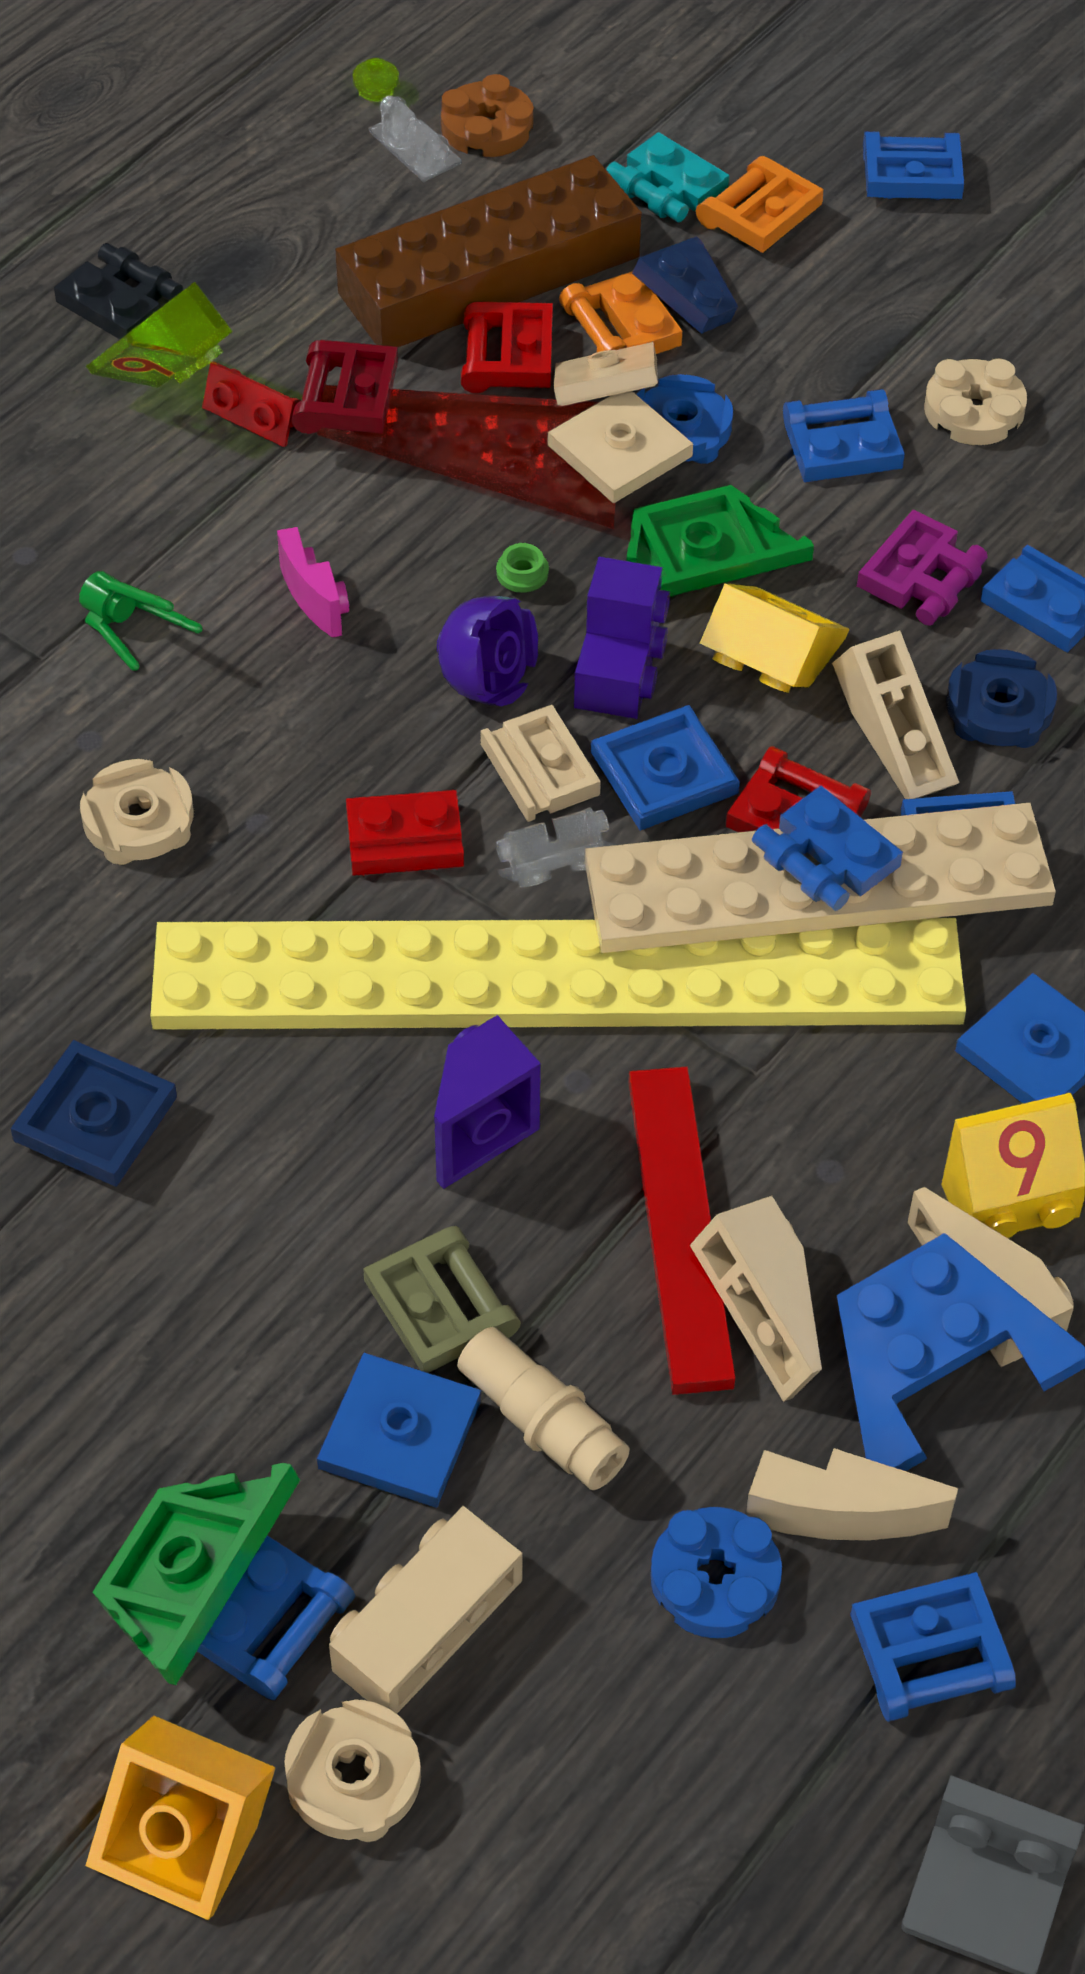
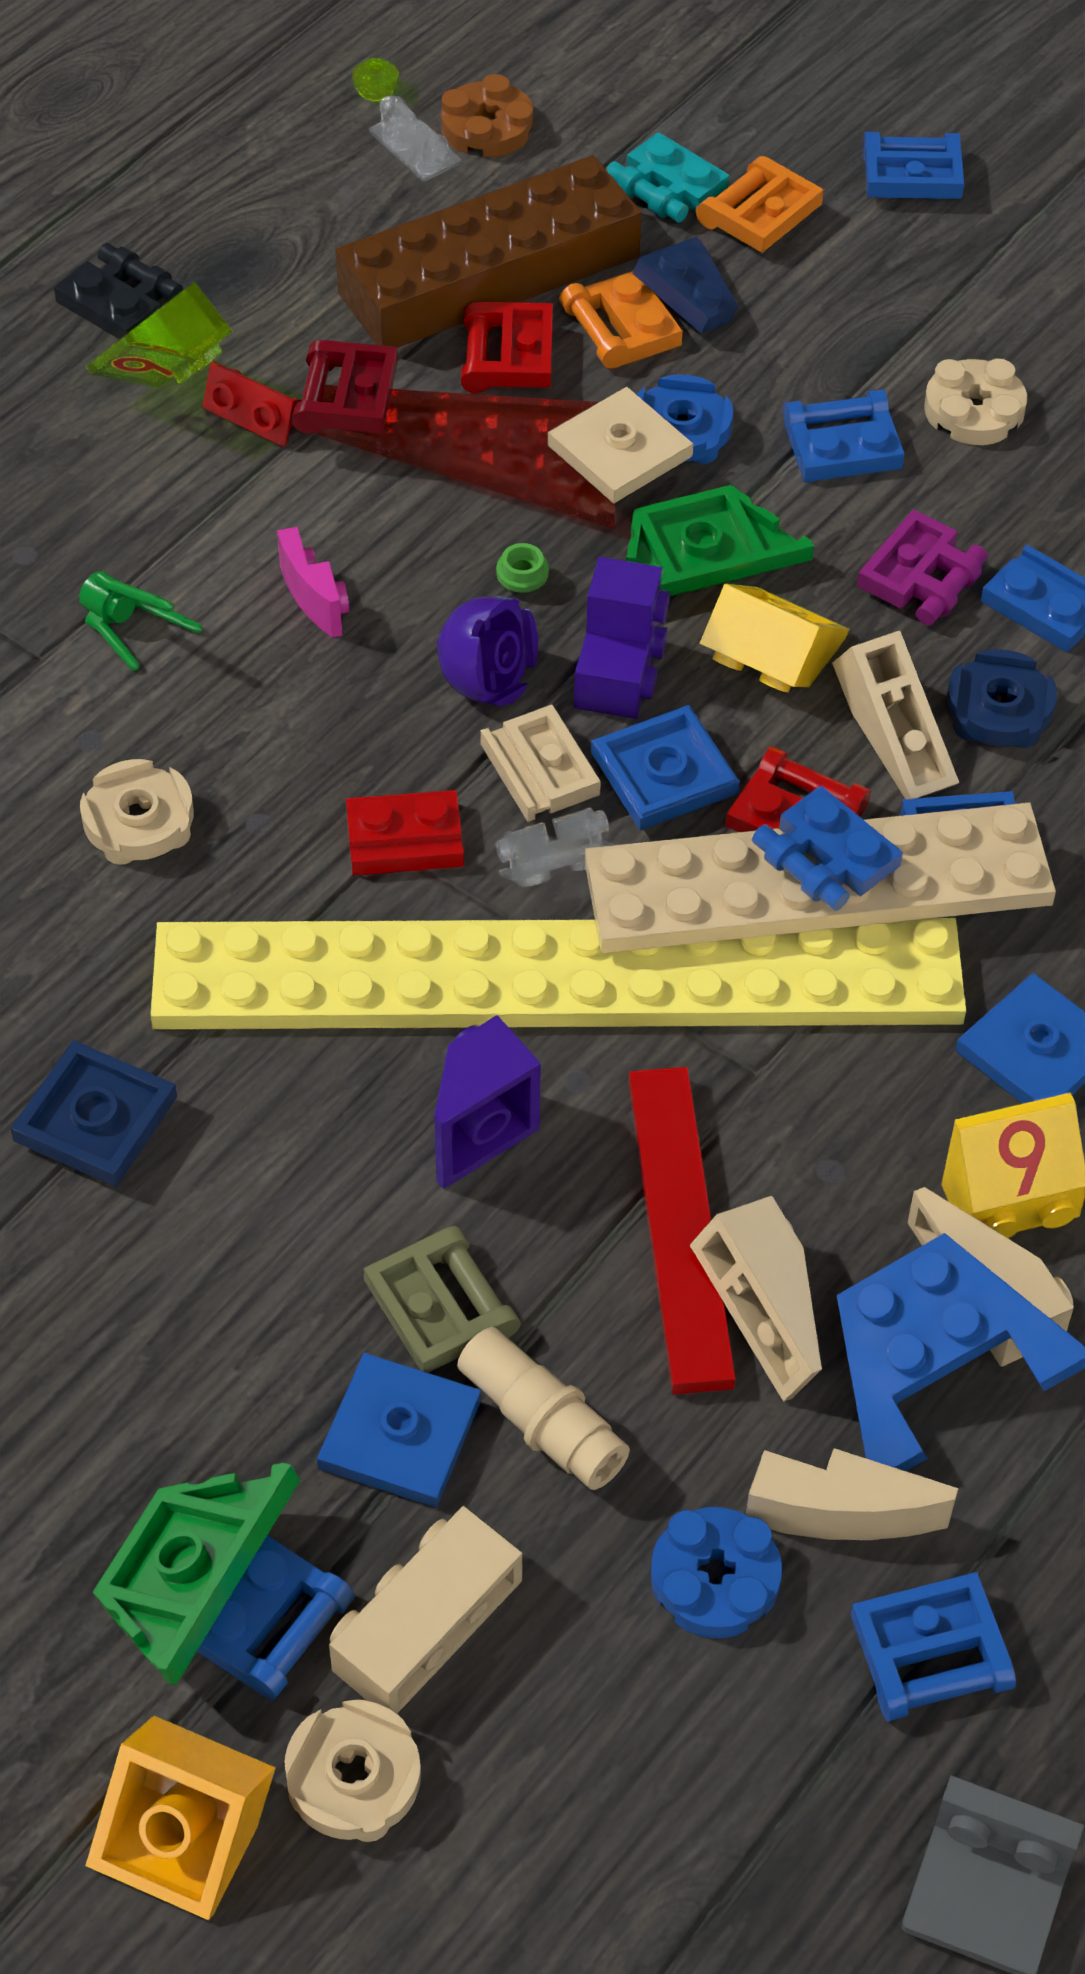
tan plate [554,342,658,406] -> none

